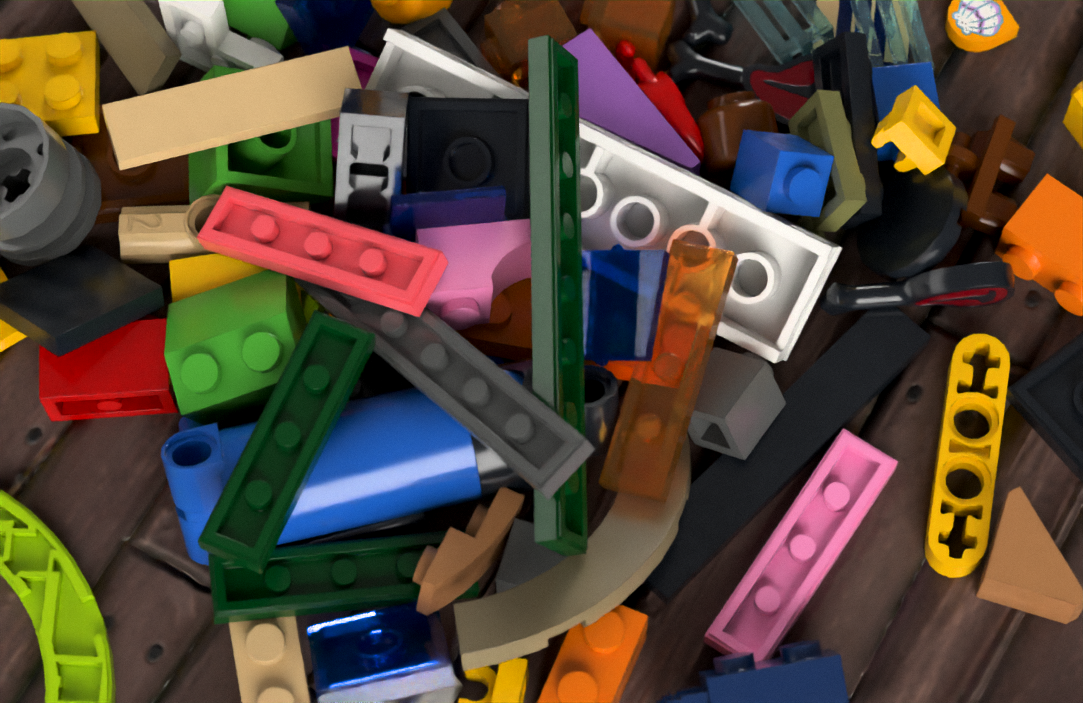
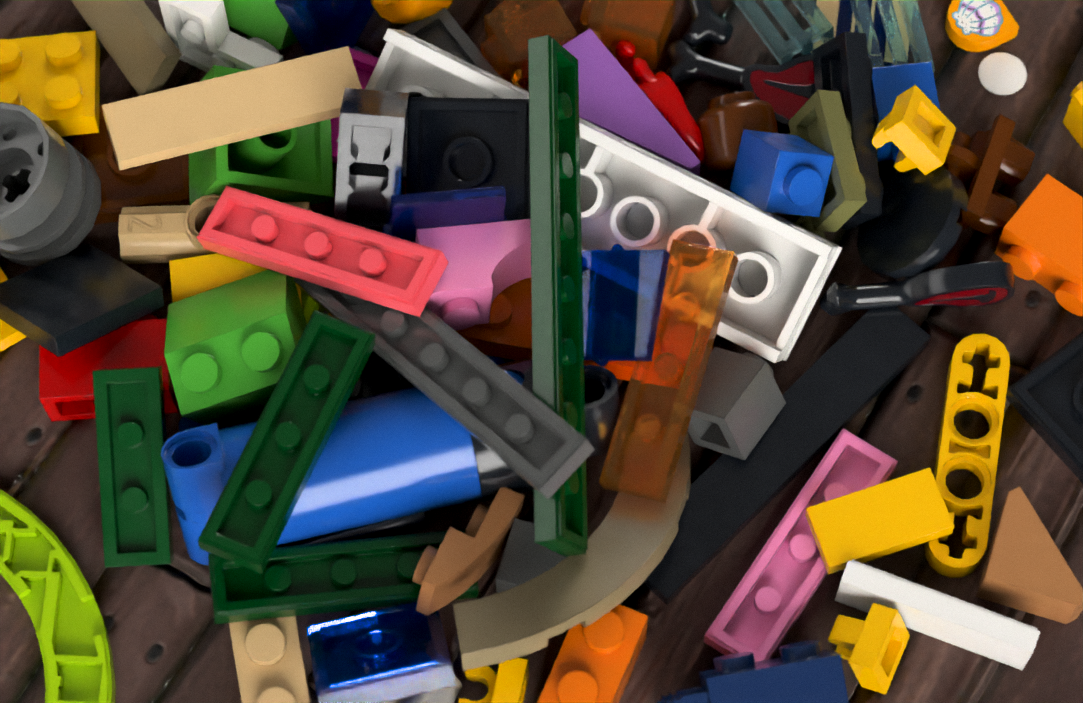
none -> dark green plate [93,366,174,568]
none -> yellow tile [805,467,954,575]
none -> yellow tile [828,602,910,695]
none -> white tile [834,560,1040,671]
none -> white sticker [978,52,1027,95]

